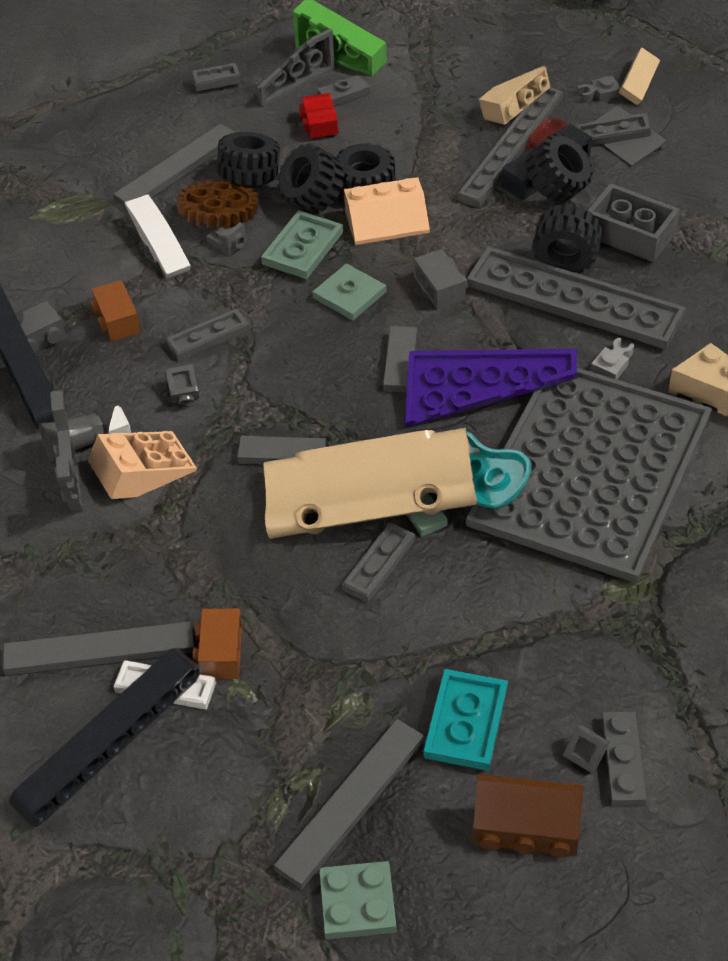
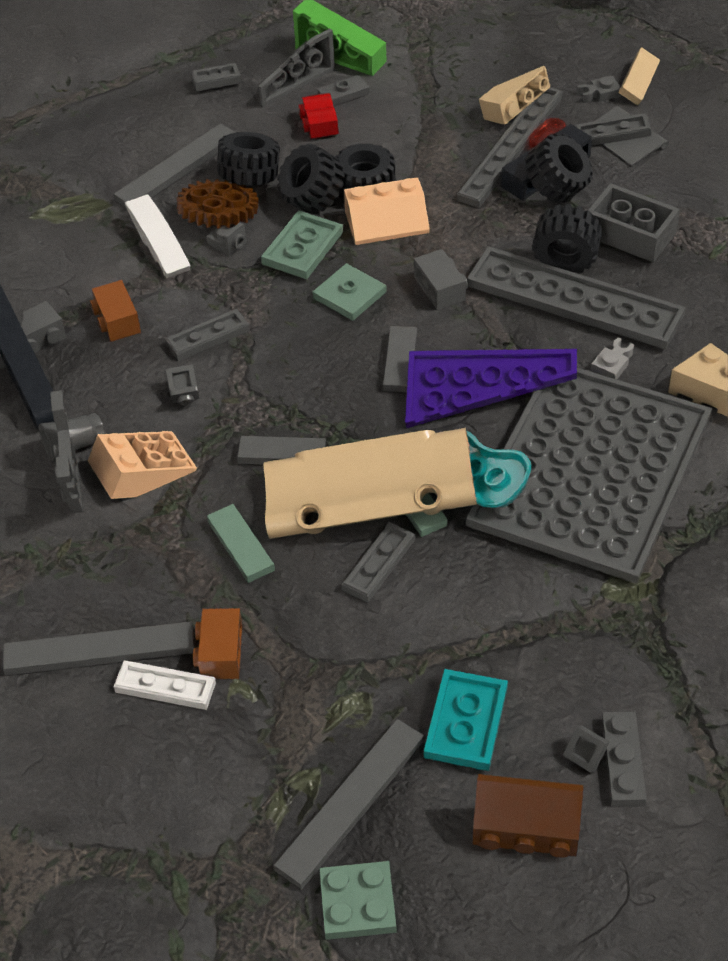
black beam [9,648,201,827] -> none
white slope [109,406,131,434] -> none
none -> sand green tile [207,504,275,583]

